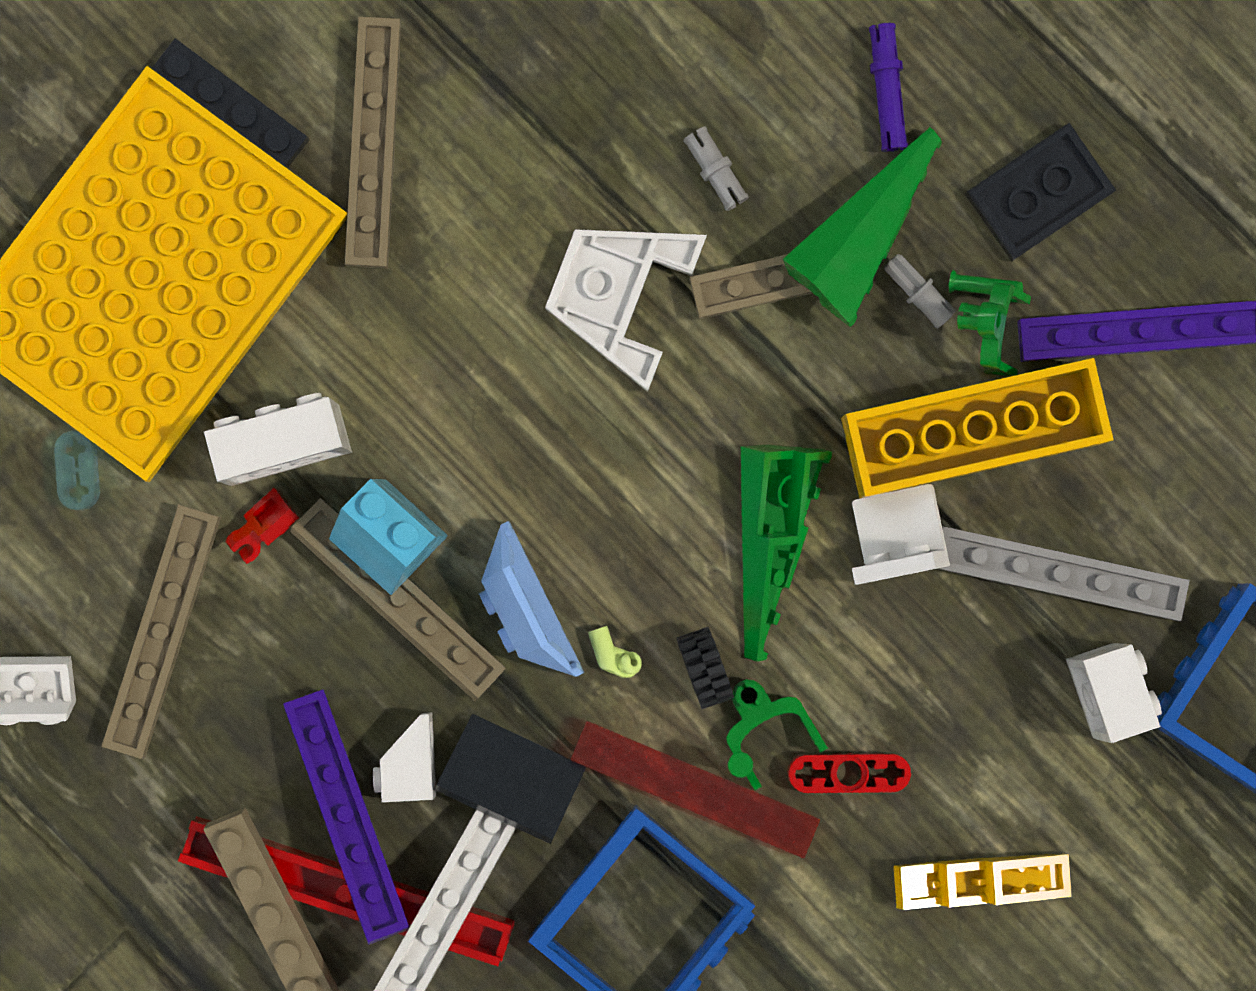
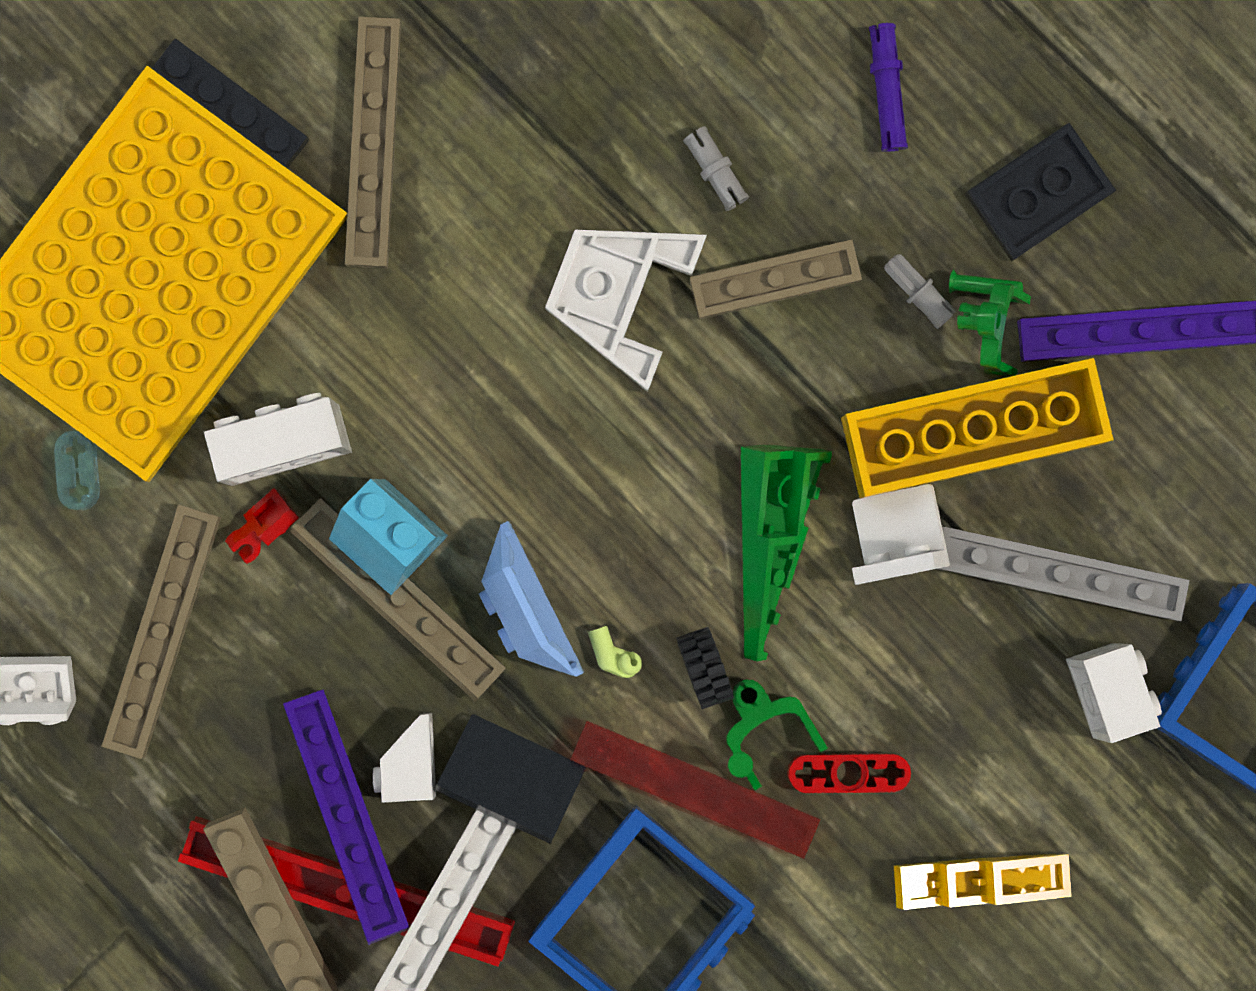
green wedge [783,127,942,327] -> none

